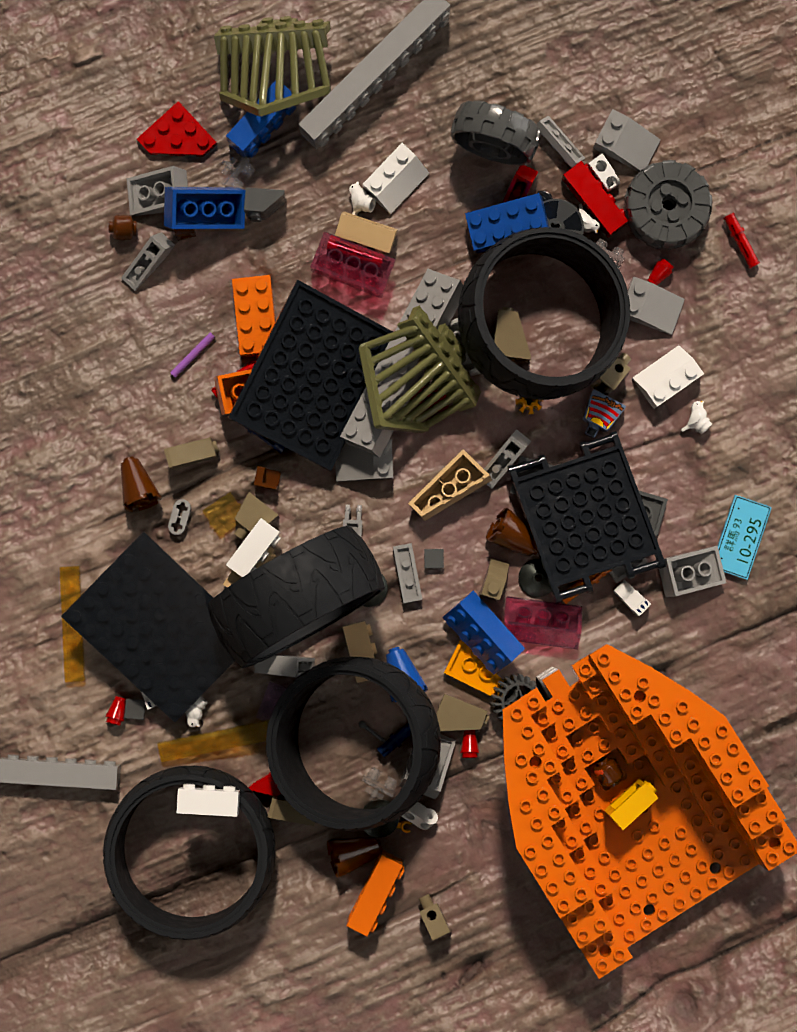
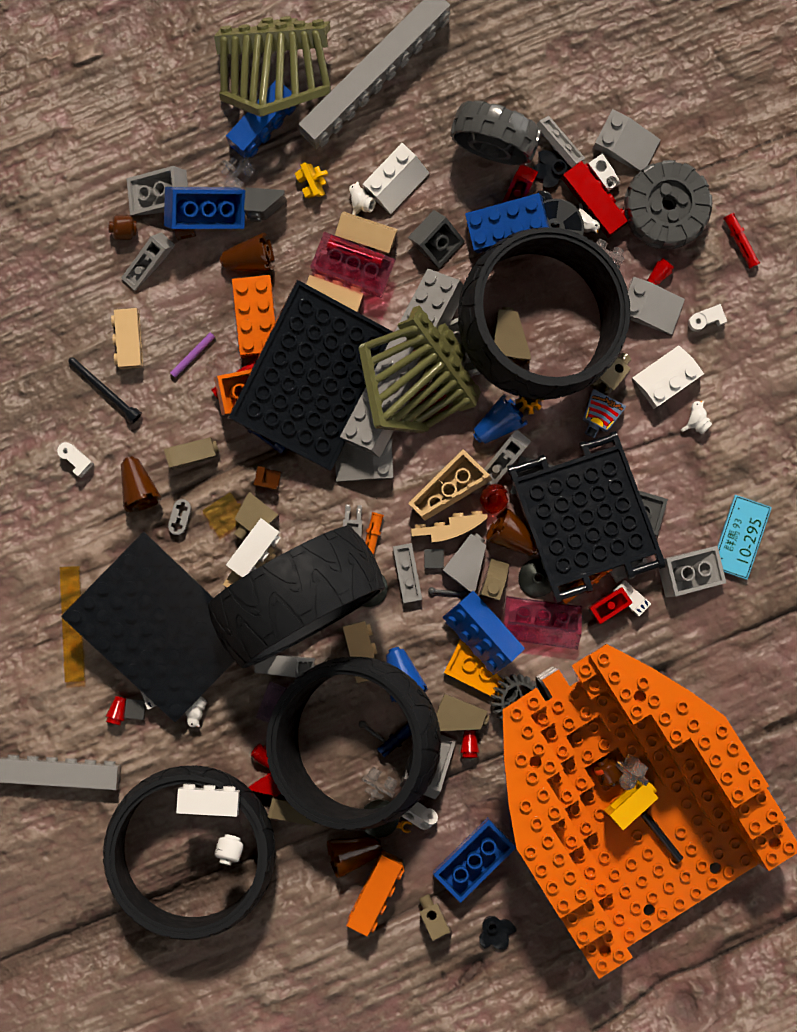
red plate [137,101,217,157] -> none
clear yellow tile [157,720,269,762] -> none
none -> white leg [57,442,94,478]
none -> black piece [68,357,142,424]
none -> tan brick [111,308,144,369]
none -> white head [214,834,243,866]
none -> reddish brown cone [220,233,275,271]
none -> red cone [250,743,269,768]
none -> yellow hips [295,162,329,199]
none -> tan brick [306,274,364,313]
none -> orange pin [365,512,384,555]
none -> dark grey slope [408,210,465,268]
none -> tan slope [411,511,487,543]
none -> dark grey hinge [428,587,468,598]
none -> blue brick [433,817,516,903]
none -> light grey slope [442,533,486,592]
none -> blue cone [473,393,528,444]
none -> black plate [479,916,517,950]
none -> clear red hair [480,483,509,514]
none -> black plate [532,150,569,188]
none -> red slope [588,587,633,624]
none -> clear hips [616,754,649,790]
none -> black bar [640,811,684,862]
none -> white leg [688,304,727,332]

